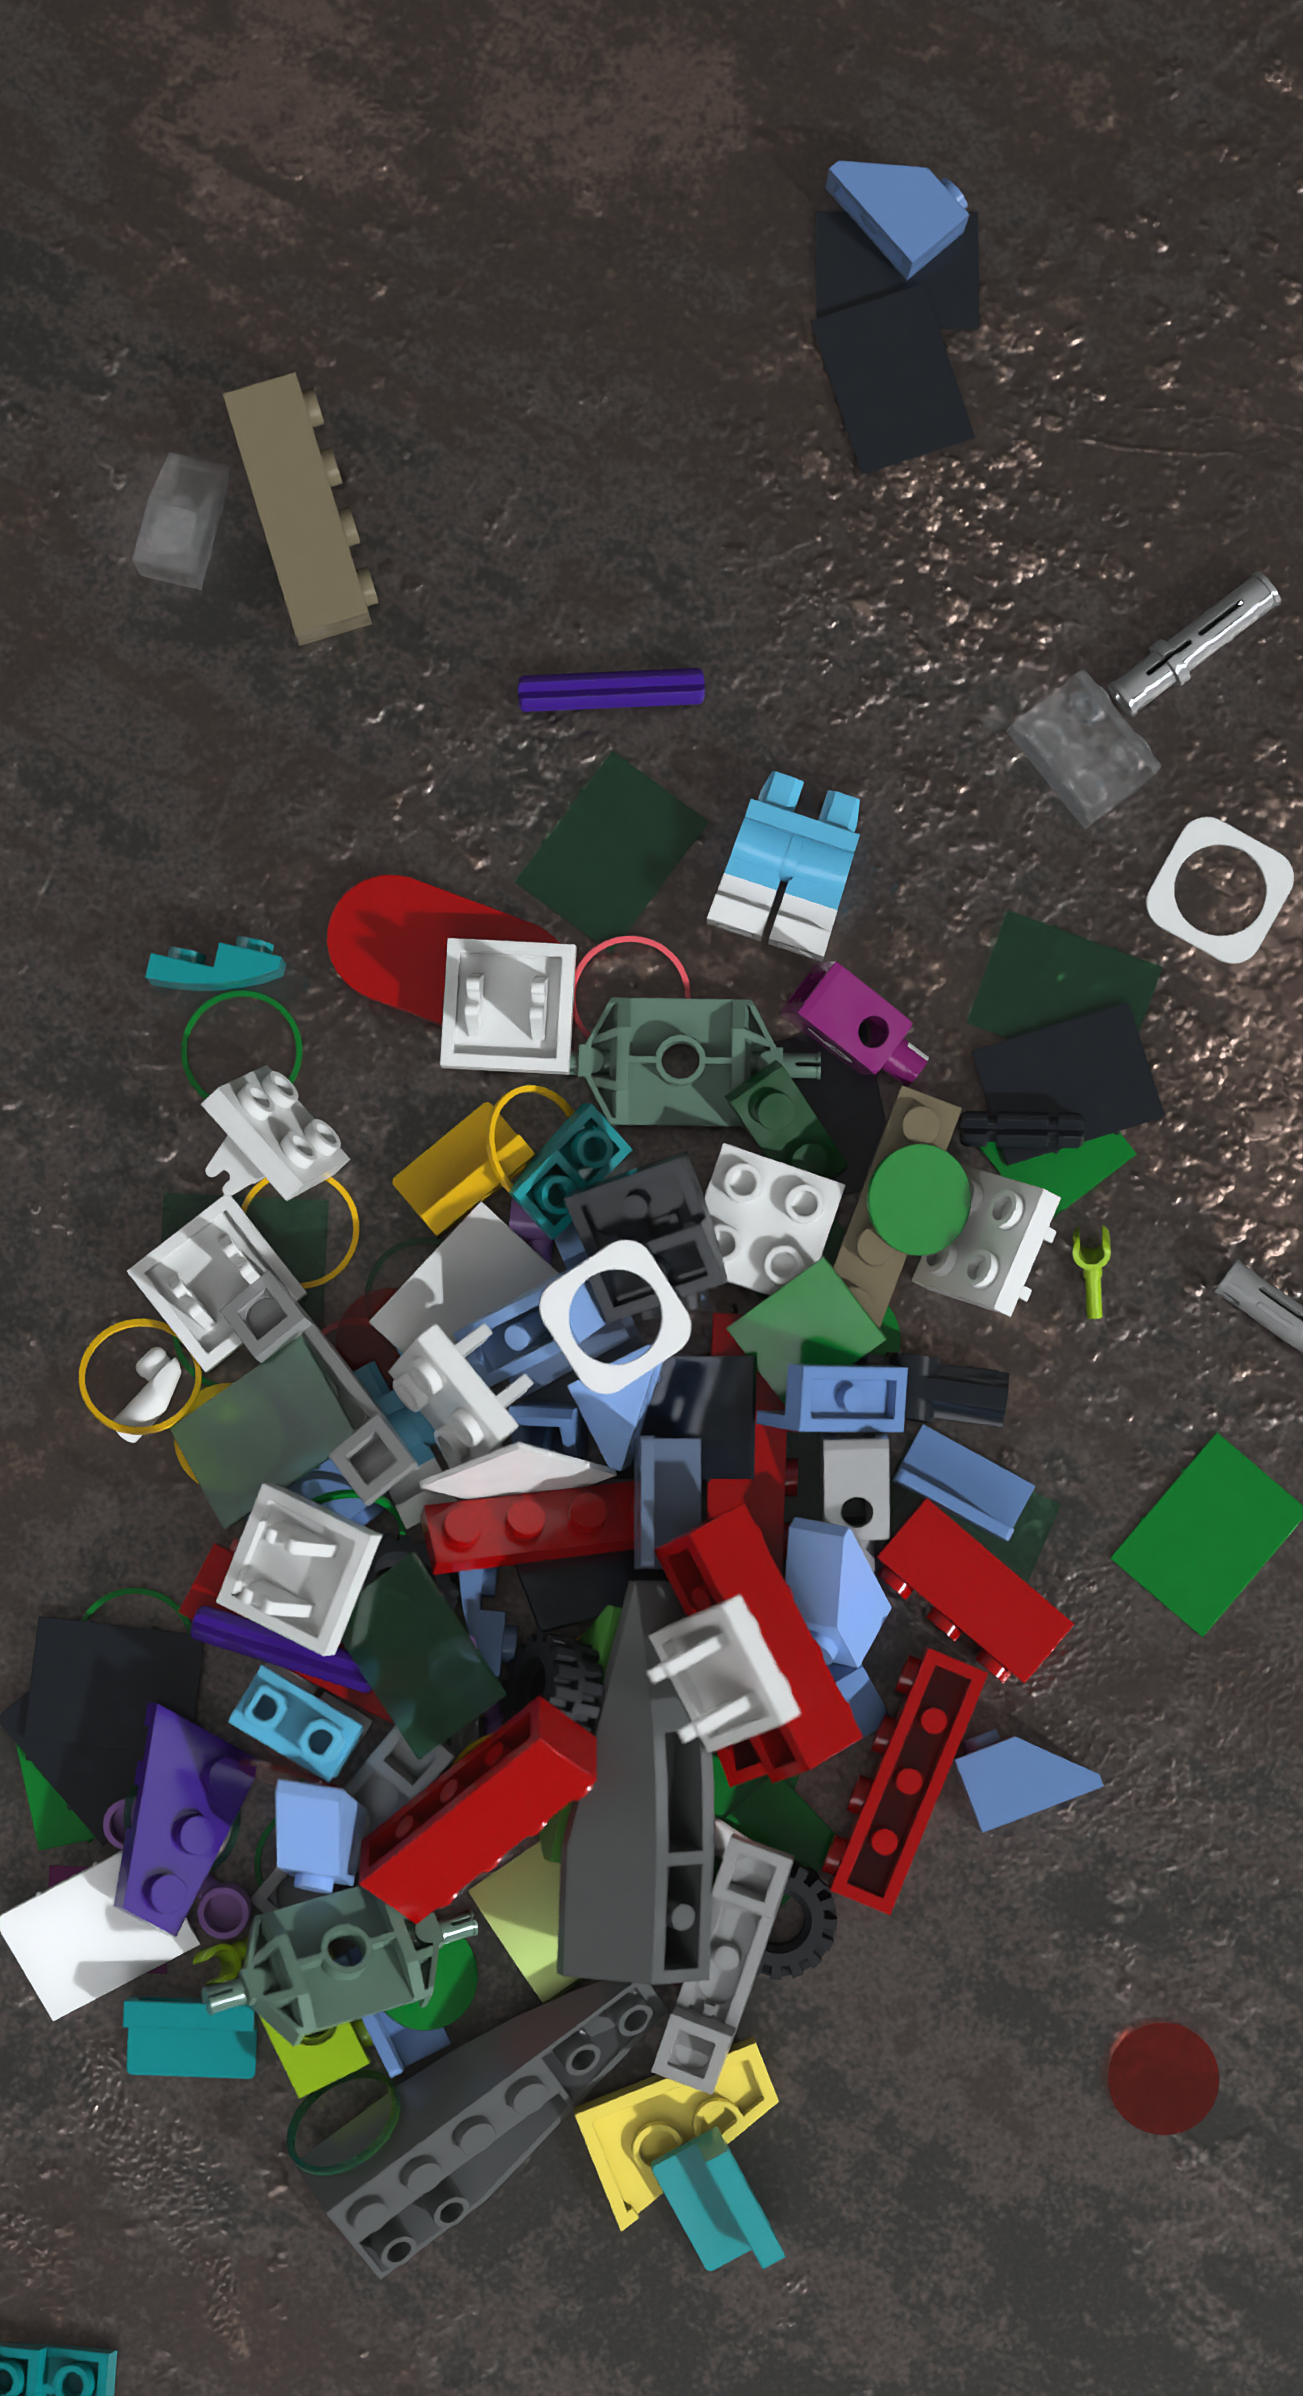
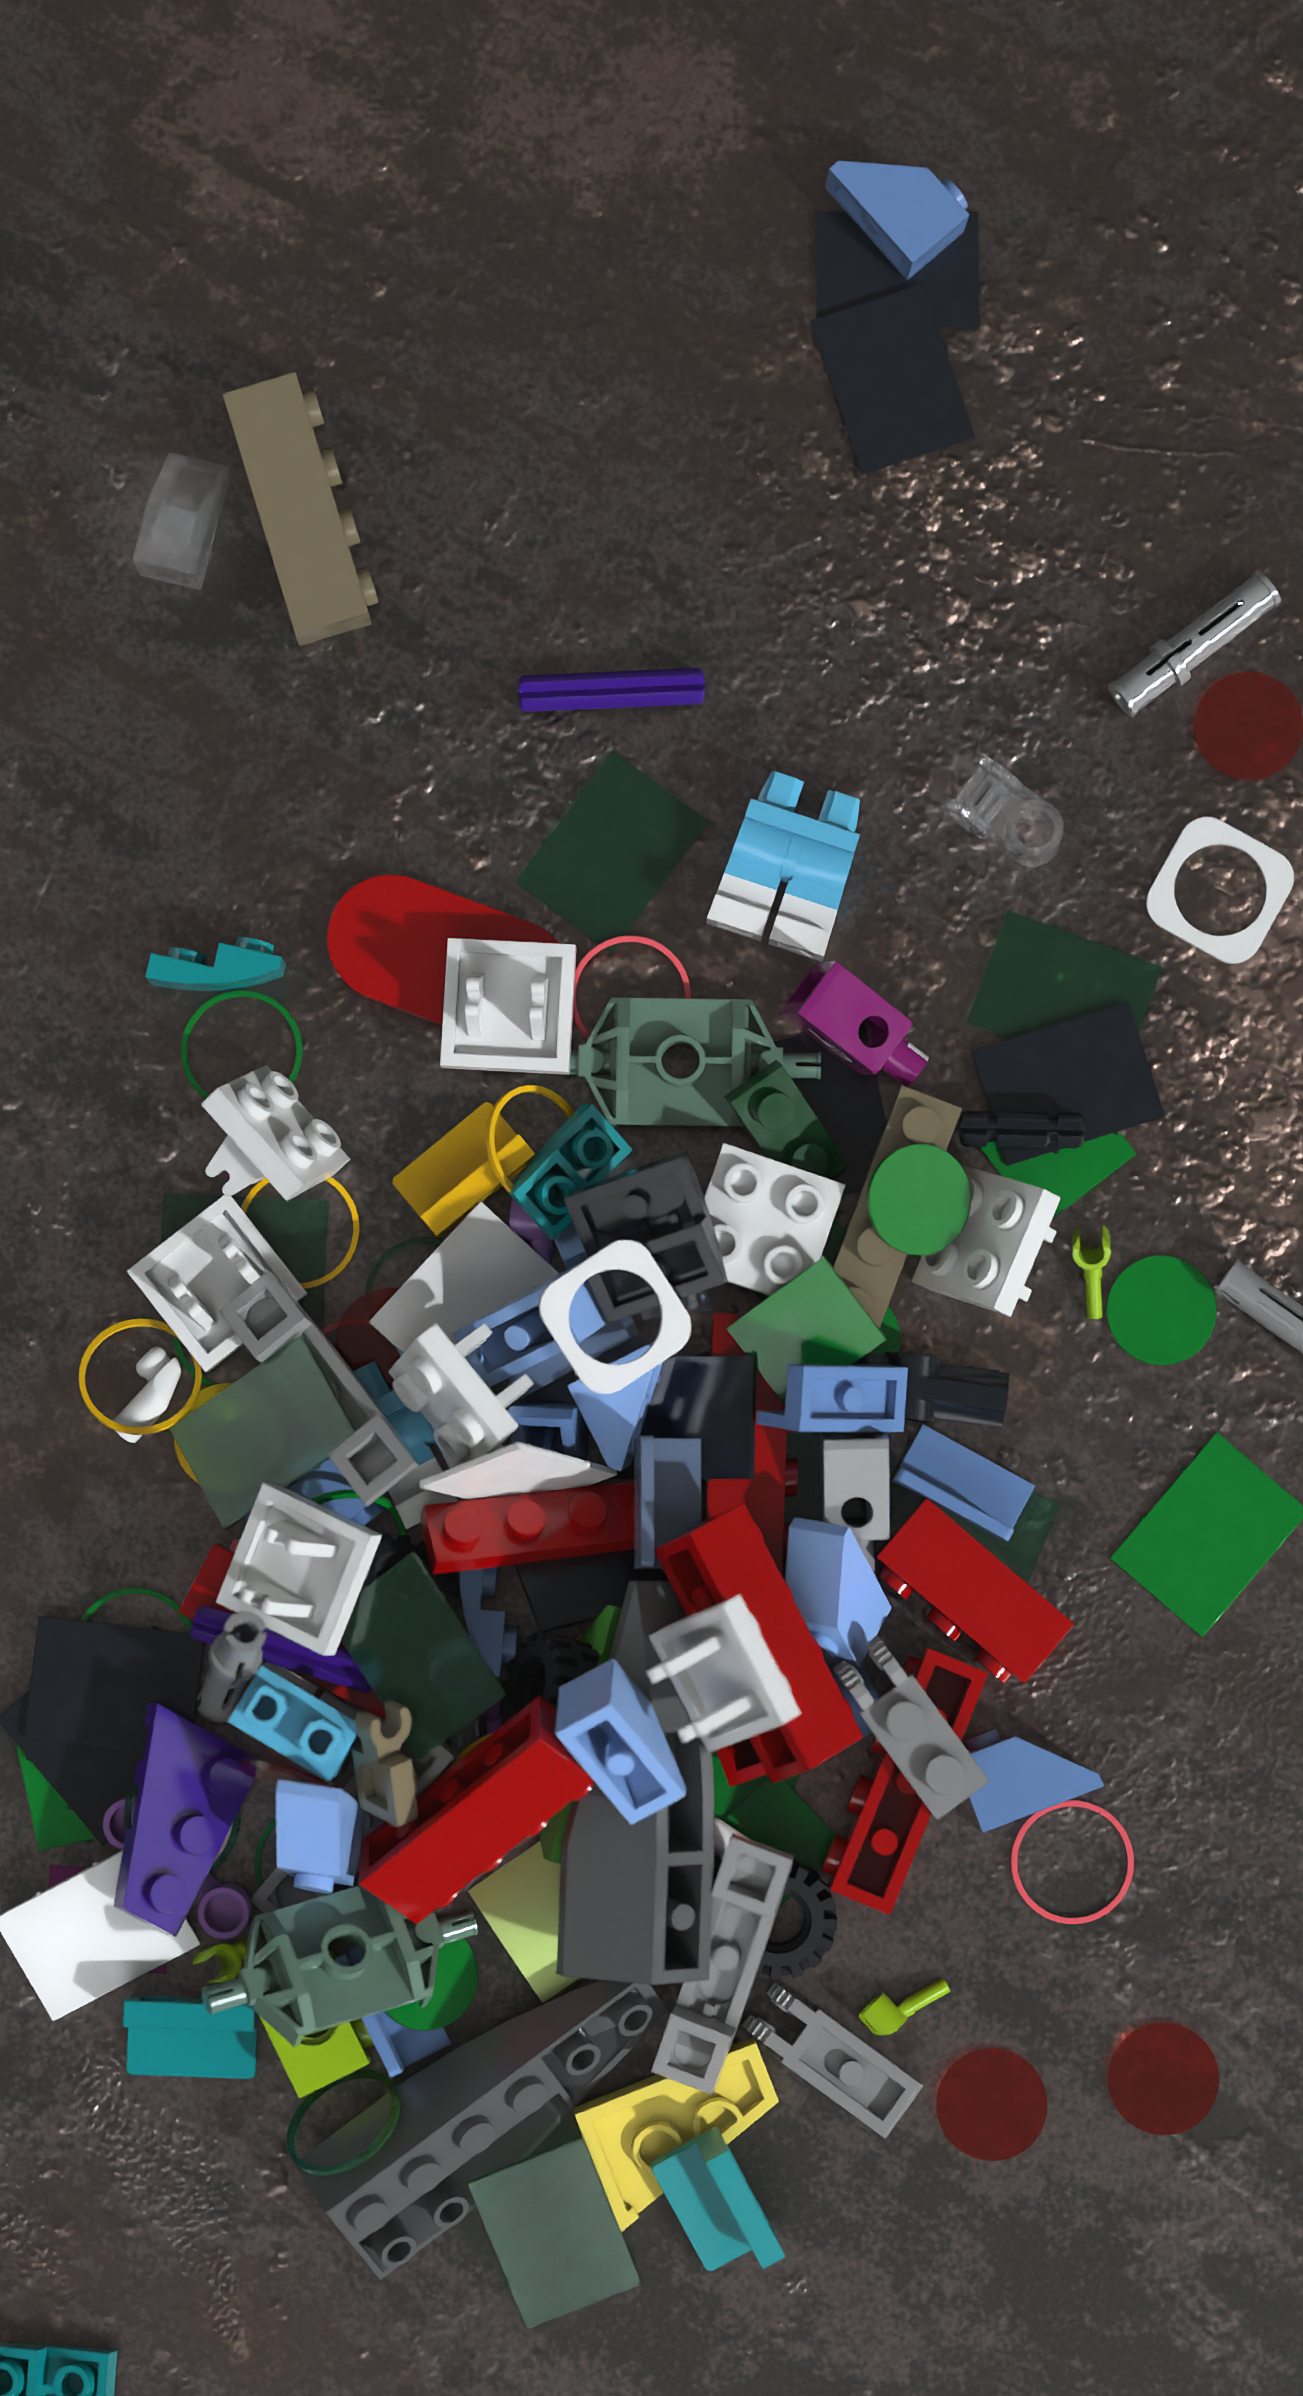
clear bracket [1006,670,1161,829] -> none
none -> light grey pin [197,1611,267,1724]
none -> dark tan plate [352,1699,418,1827]
none -> clear green window [467,2137,642,2329]
none -> light blue slope [555,1658,686,1825]
none -> light grey hinge [741,1981,923,2139]
none -> light grey hinge [833,1636,990,1820]
none -> lime hand [858,1978,950,2036]
none -> clear red piece [936,2048,1048,2161]
none -> clear piece [941,754,1063,867]
none -> coral piece [1011,1800,1134,1924]
none -> green piece [1106,1255,1217,1365]
none -> clear red piece [1194,672,1303,781]

